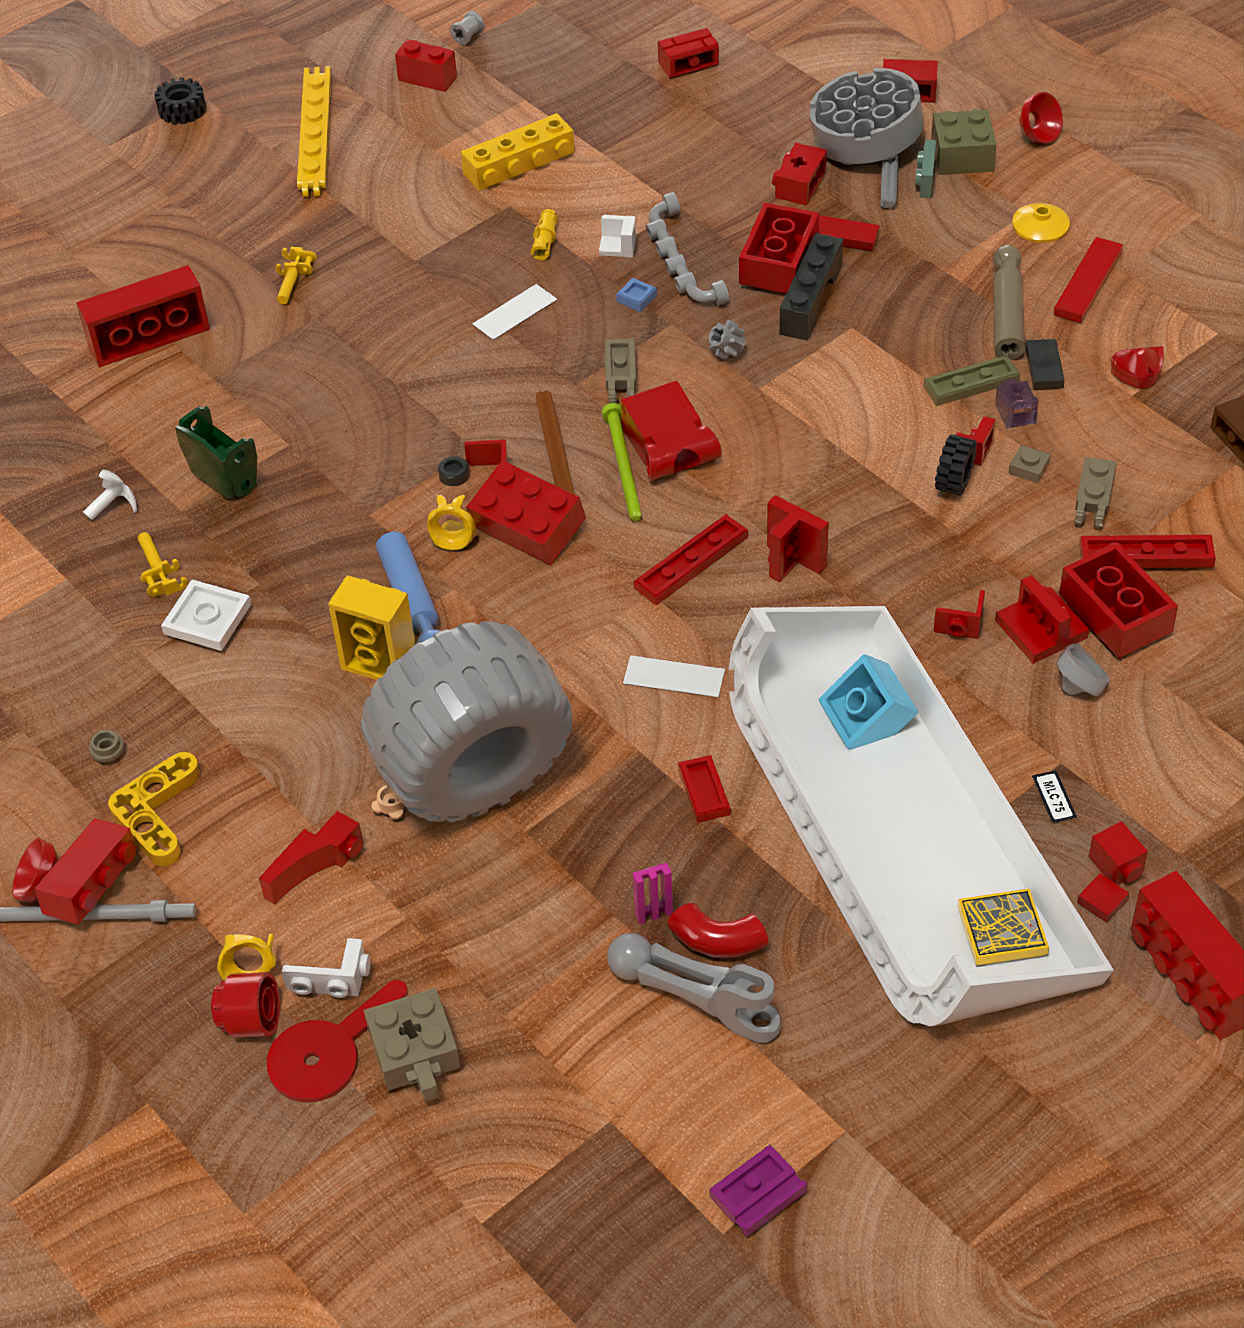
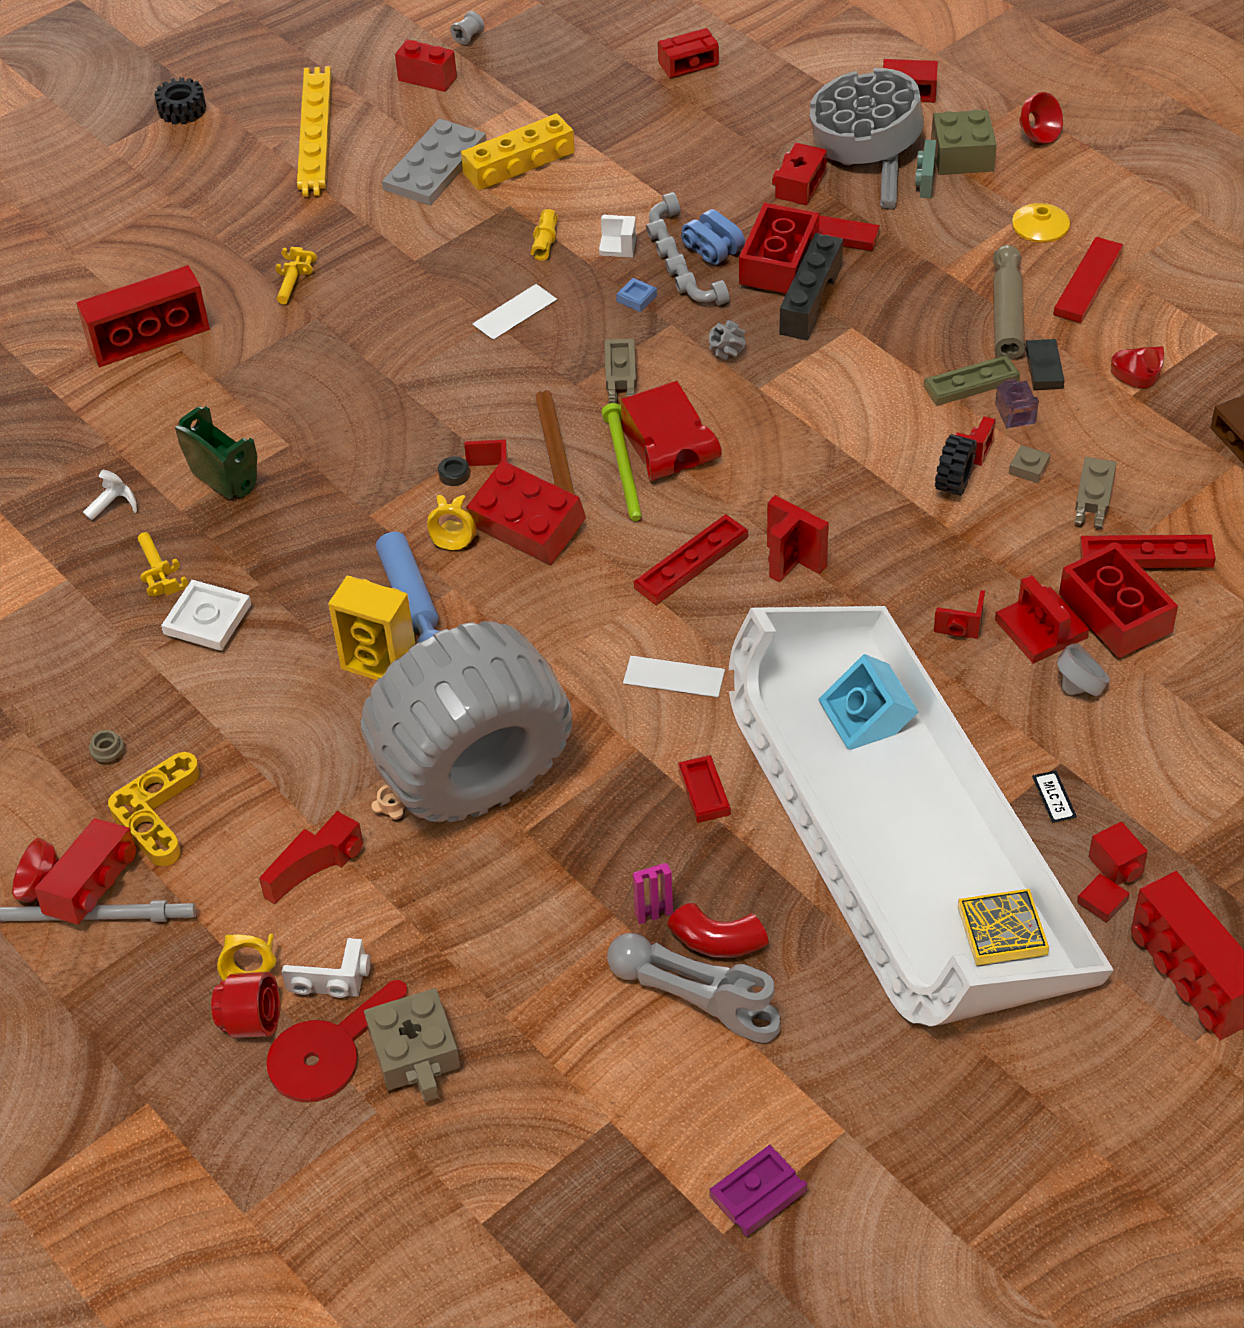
none -> light grey plate [382,119,487,205]
none -> medium blue brick [681,209,745,265]

